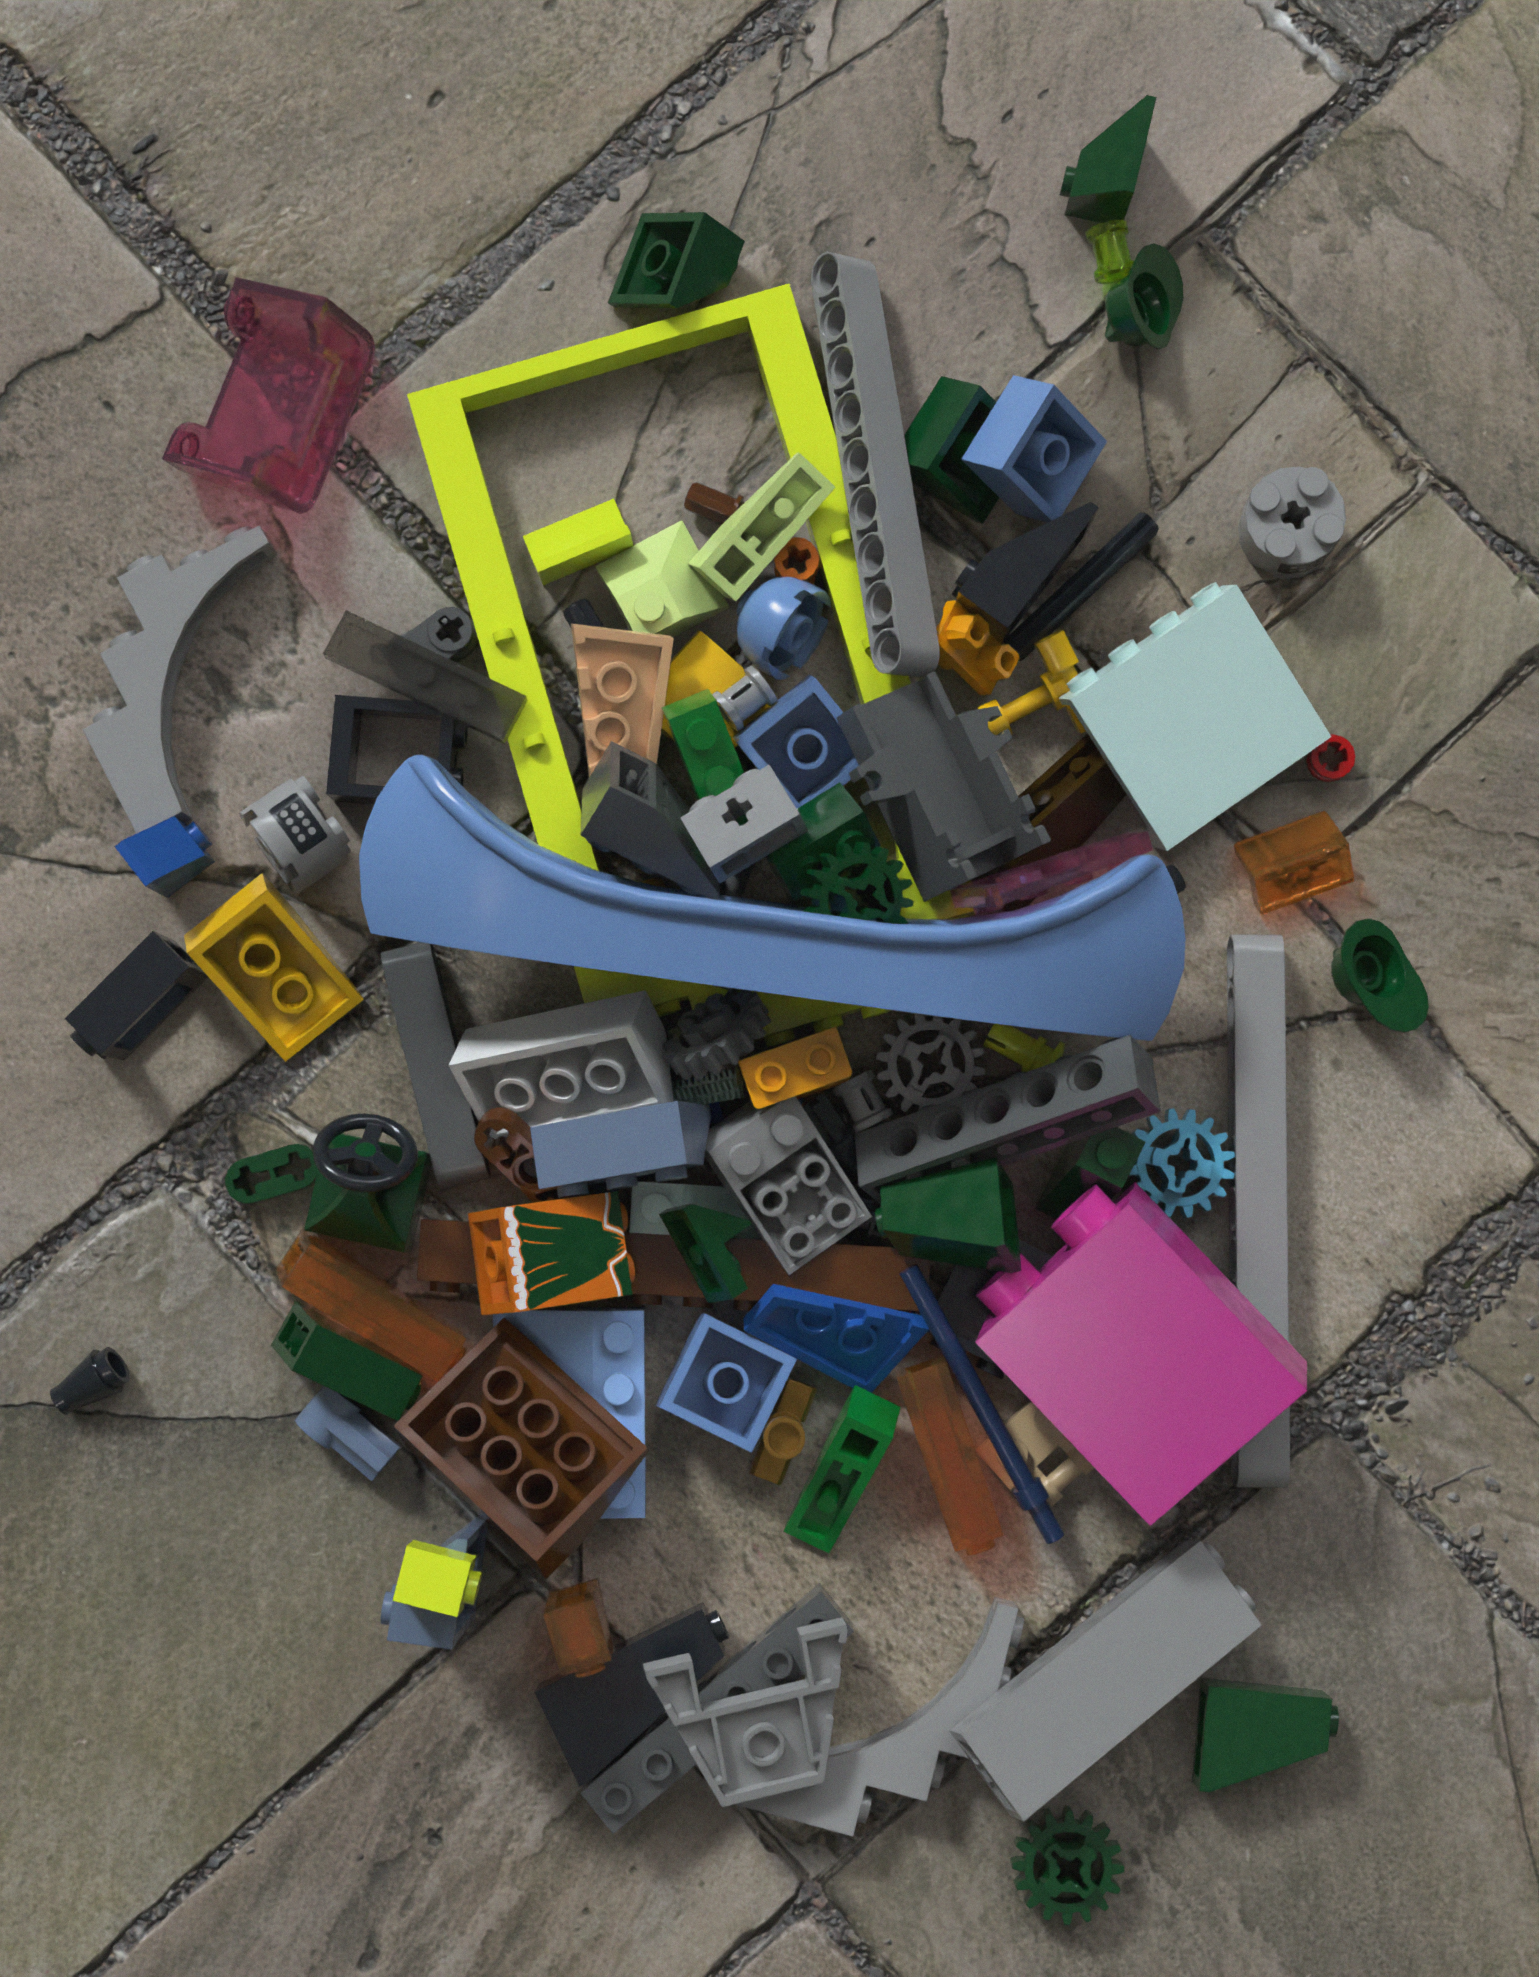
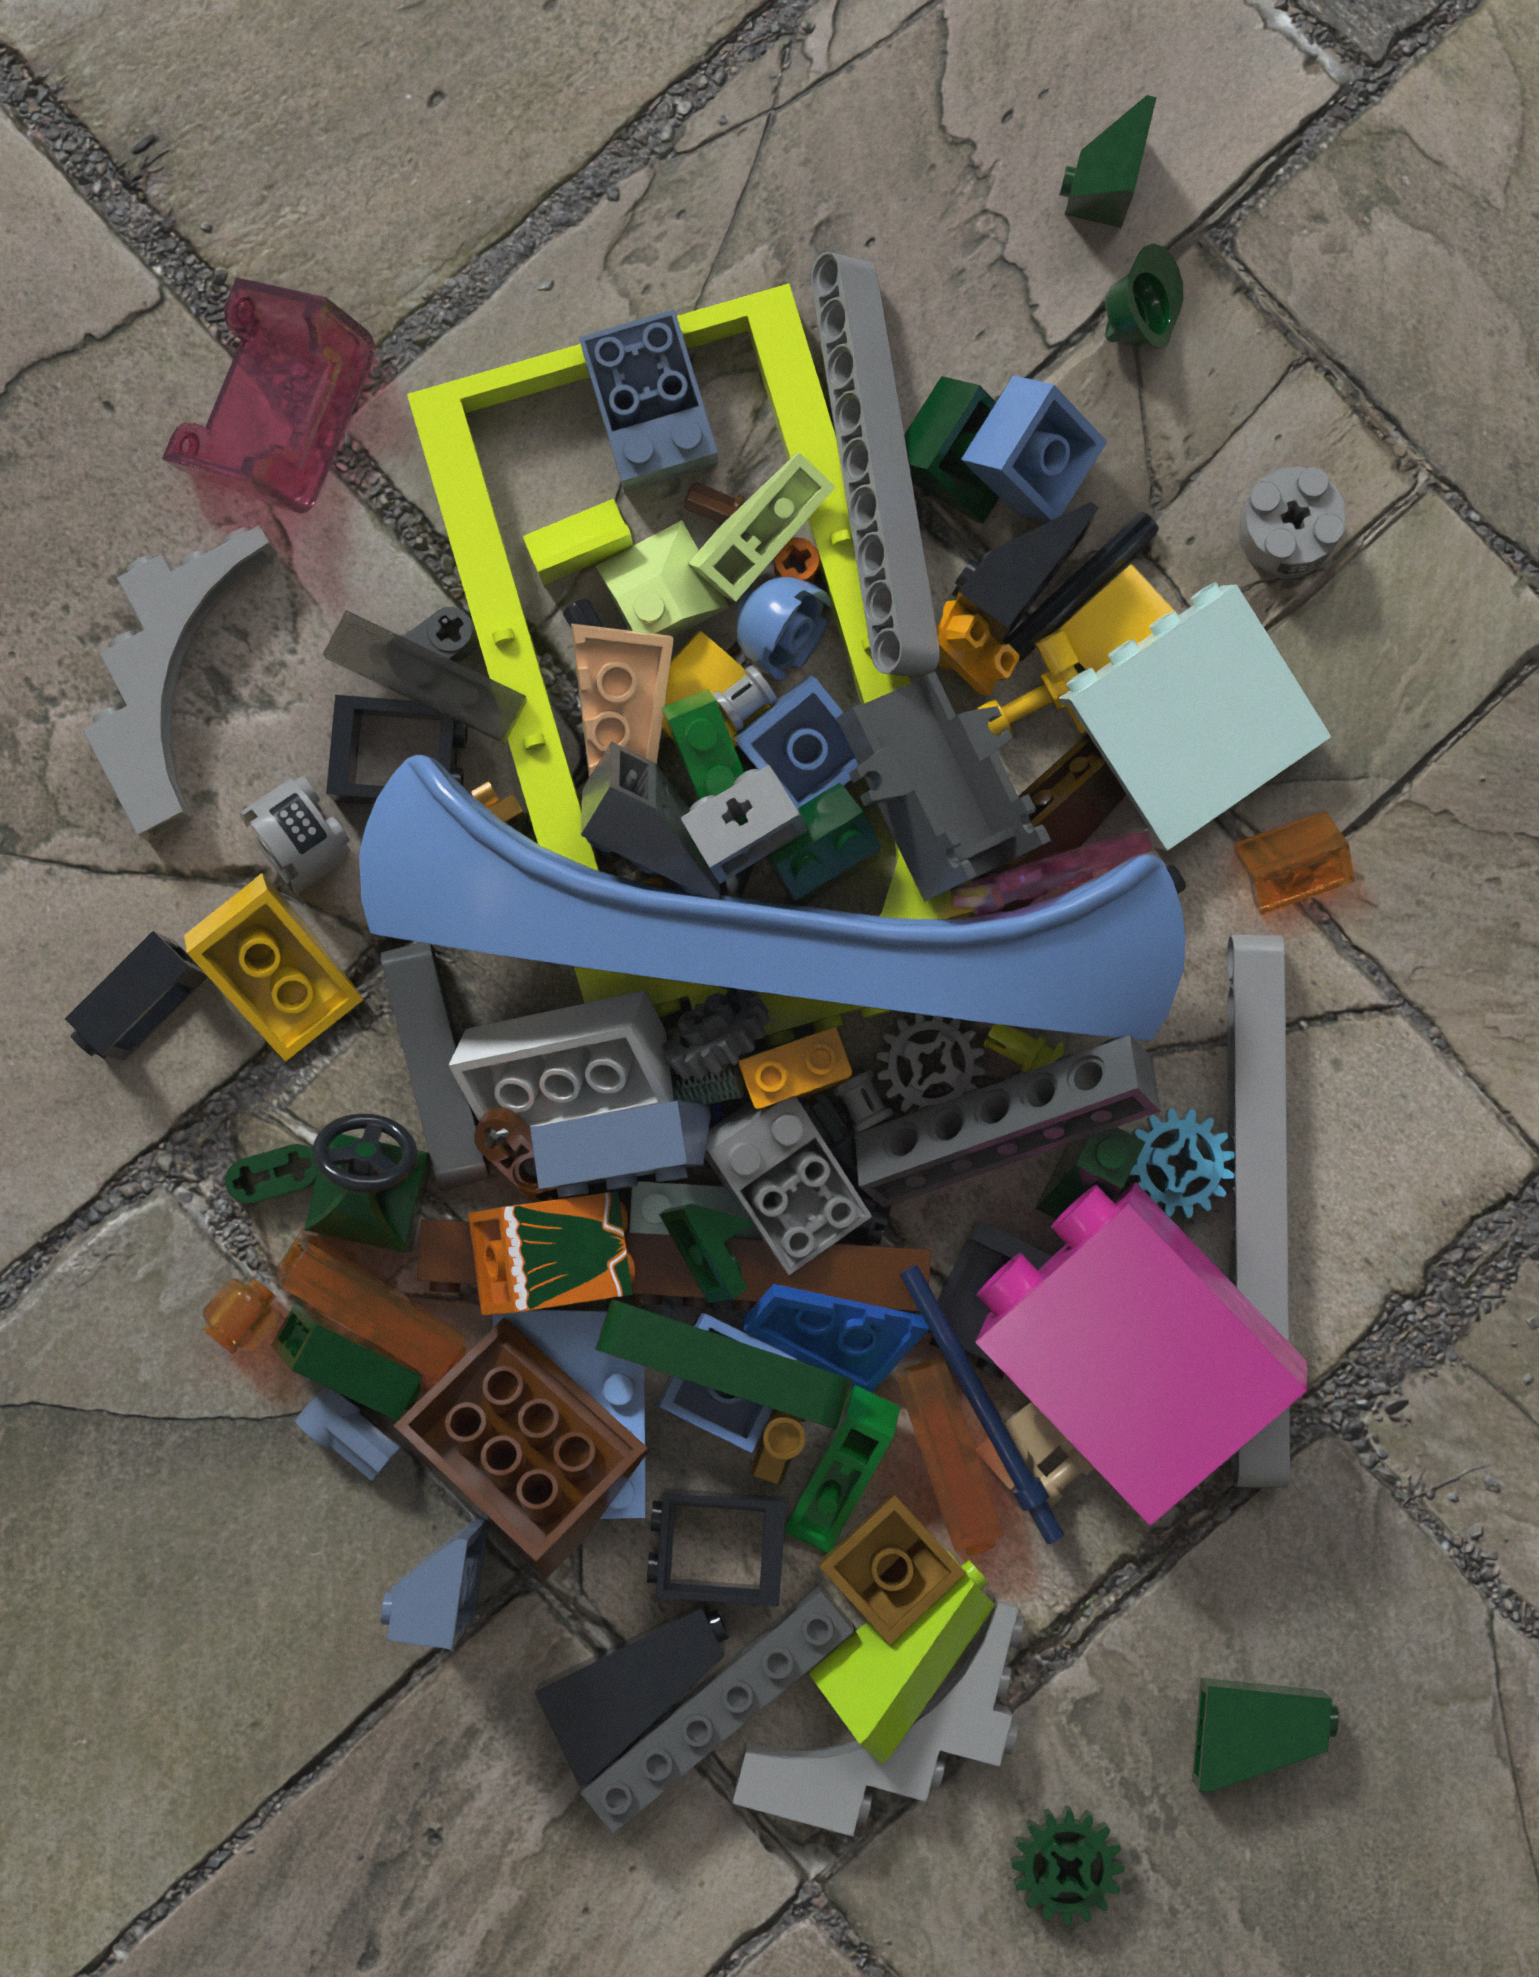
black cone [50,1347,130,1415] -> none
blue slope [114,816,215,898] -> none
neon yellow brick [392,1540,482,1617] -> none
clear orange slope [543,1578,613,1677] -> none
dark green slope [608,212,745,309] -> none
light grey wing [643,1617,847,1807] -> none
dark green gear [800,842,914,924] -> none
dark green slope [875,1157,1022,1273] -> none
light grey brick [949,1540,1262,1821] -> none
clear neon green bush [1085,220,1134,284] -> none
red bush [1306,734,1356,783] -> none
dark green piece [1331,918,1429,1033] -> none
none -> clear orange head [202,1277,279,1355]
none -> pearl gold tile [471,781,527,827]
none -> sand blue slope [579,309,718,492]
none -> dark green beam [595,1299,852,1430]
none -> black window [647,1488,786,1606]
none -> lime slope [808,1550,995,1764]
none -> pearl gold slope [818,1492,966,1645]
none -> yellow slope [1058,564,1179,673]

